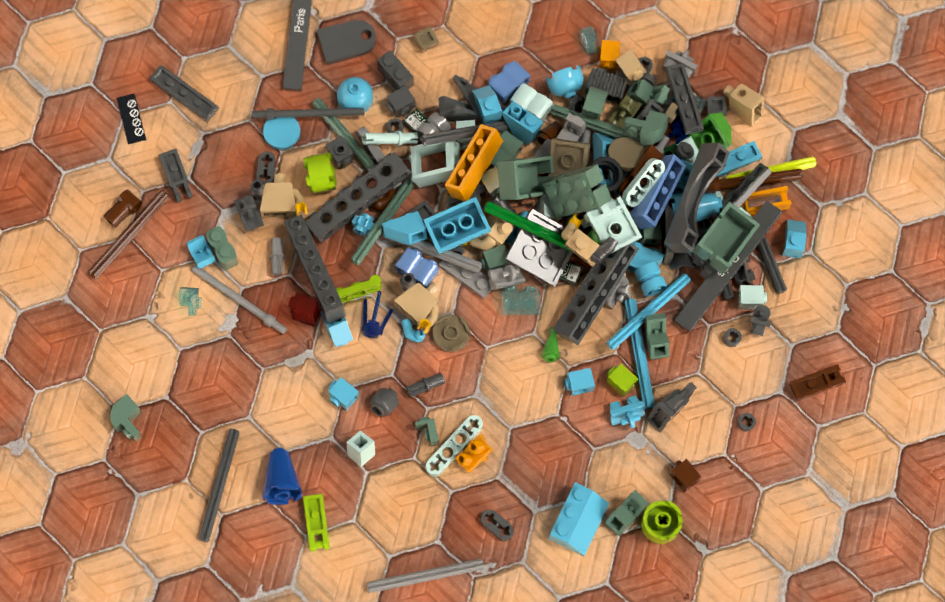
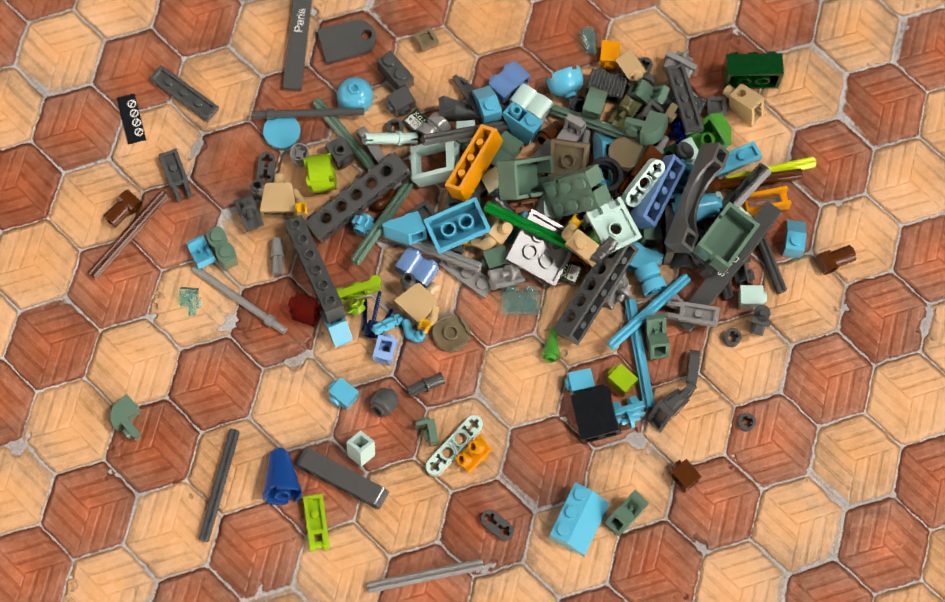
lime brick [641,501,683,544] -> none
reddish brown plate [789,365,846,401] -> none
none -> light grey wheel [290,143,310,167]
none -> dark grey beam [296,447,389,510]
none -> lime plate [346,298,366,316]
none -> medium azure axle [371,314,403,335]
none -> light blue brick [373,334,398,366]
none -> black panel [571,384,622,444]
none -> light grey hinge [665,301,720,328]
none -> dark grey beam [686,350,700,386]
none -> dark green brick [722,51,784,90]
none -> reddish brown piece [815,245,857,275]

